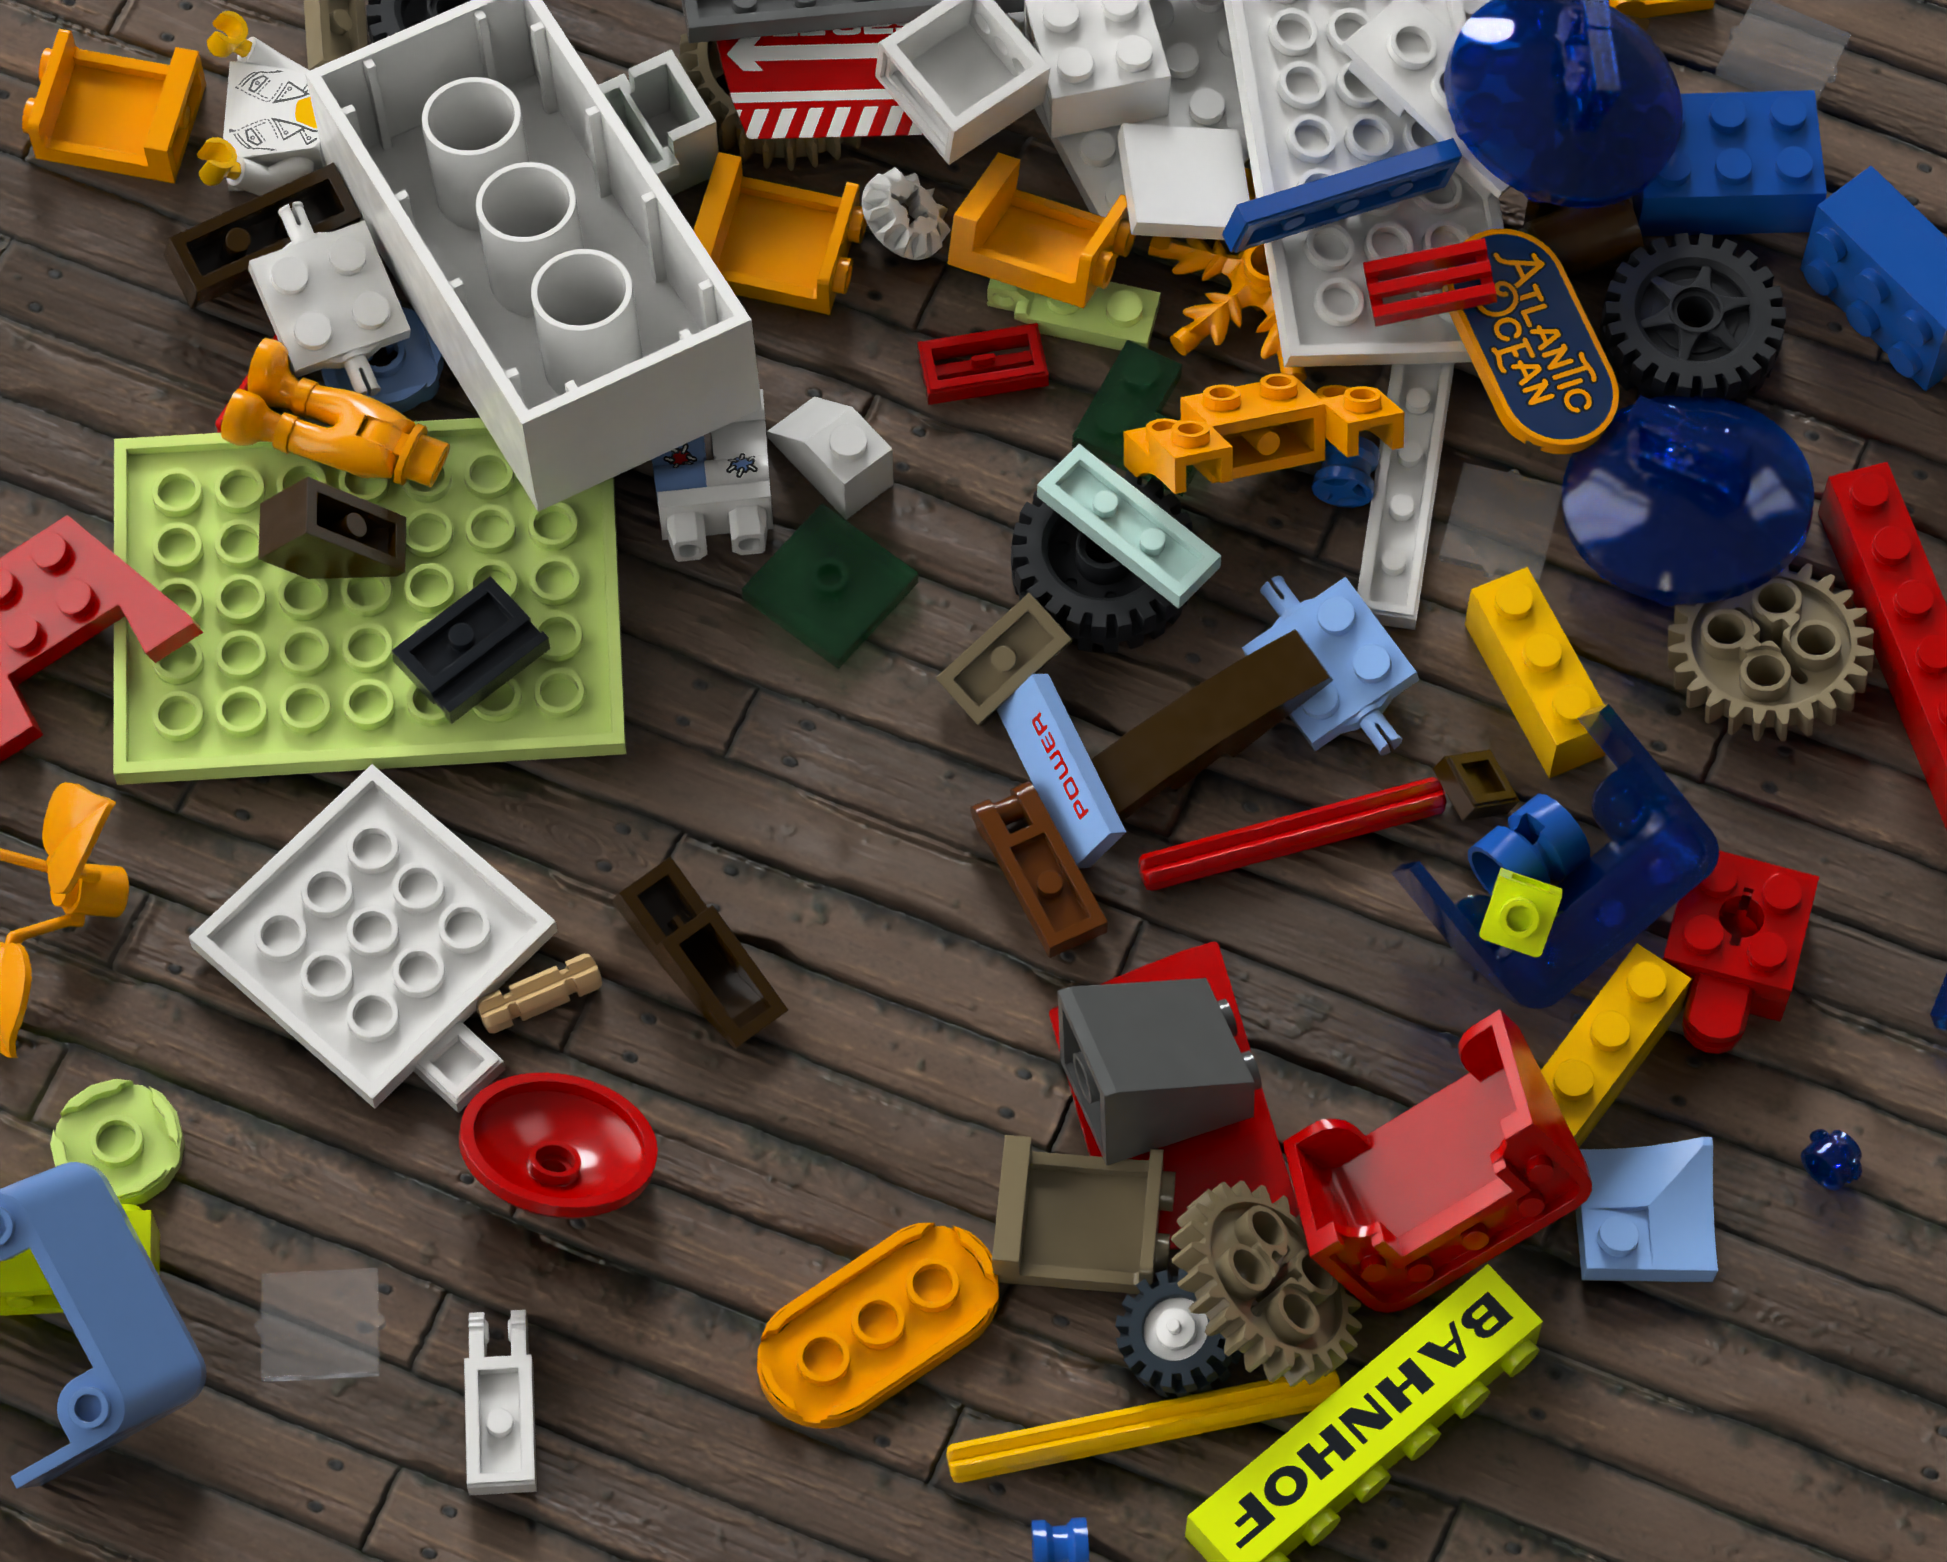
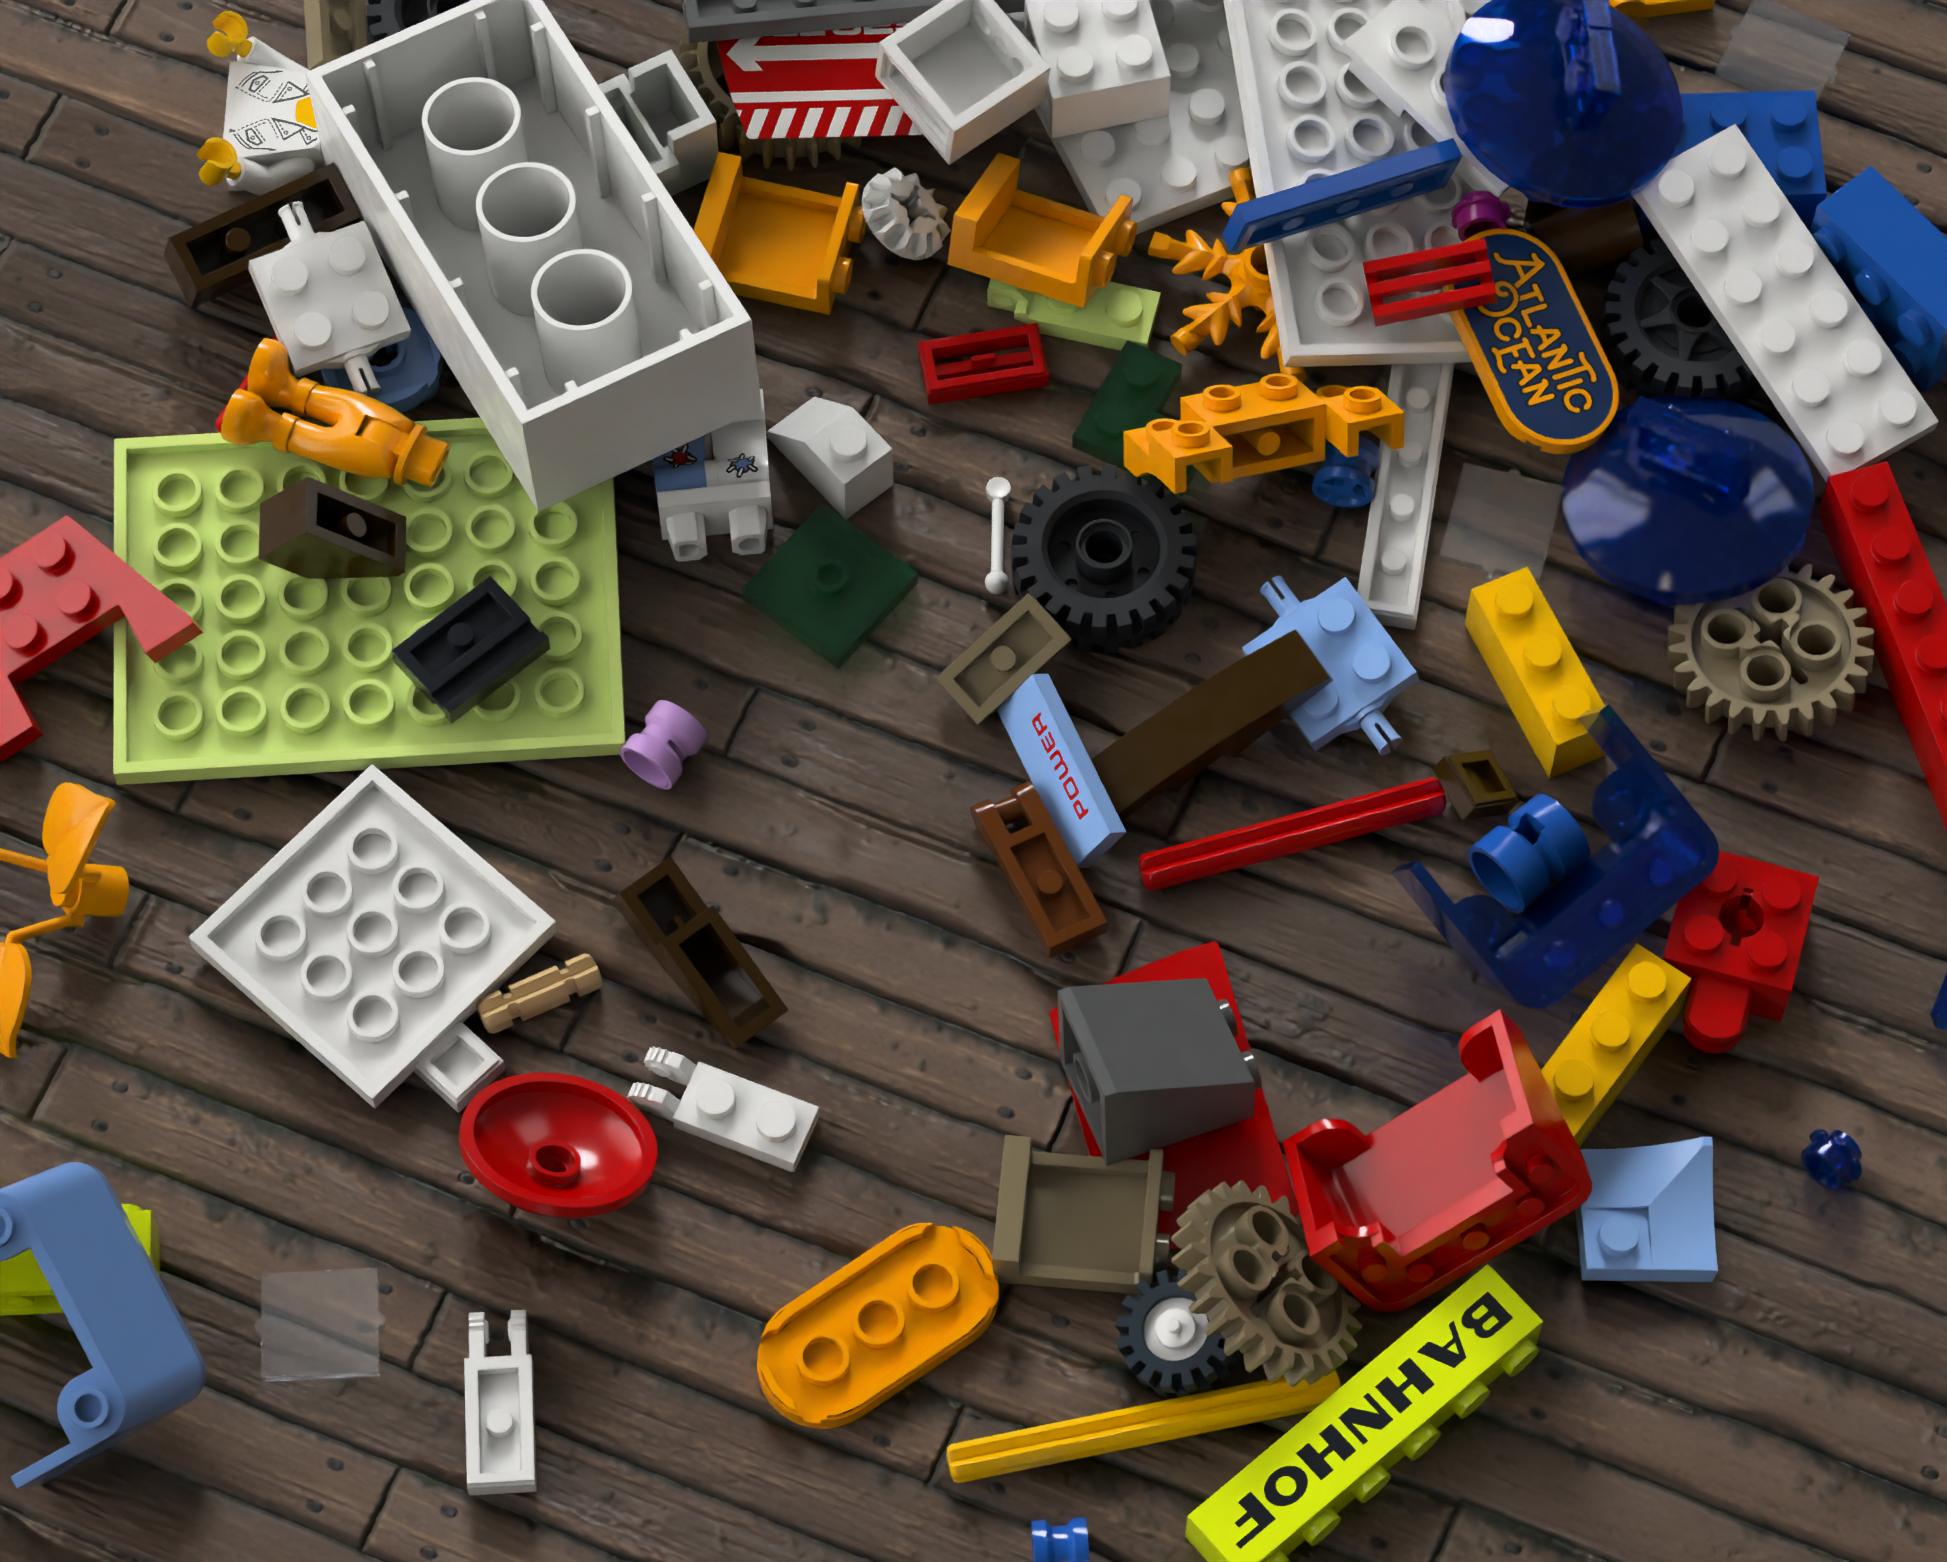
light orange panel [22,29,206,184] -> none
yellowish green tile [50,1079,185,1205] -> none
light aqua plate [1037,444,1221,609] -> none
white tile [1117,123,1250,240] -> none
neon yellow bracket [1479,868,1562,957] -> none
none -> lavender wheel [620,700,708,790]
none -> white hinge [627,1046,820,1172]
none -> white hinge [984,477,1011,595]
none -> magenta plate [1451,191,1511,242]
none -> white plate [1629,124,1939,483]

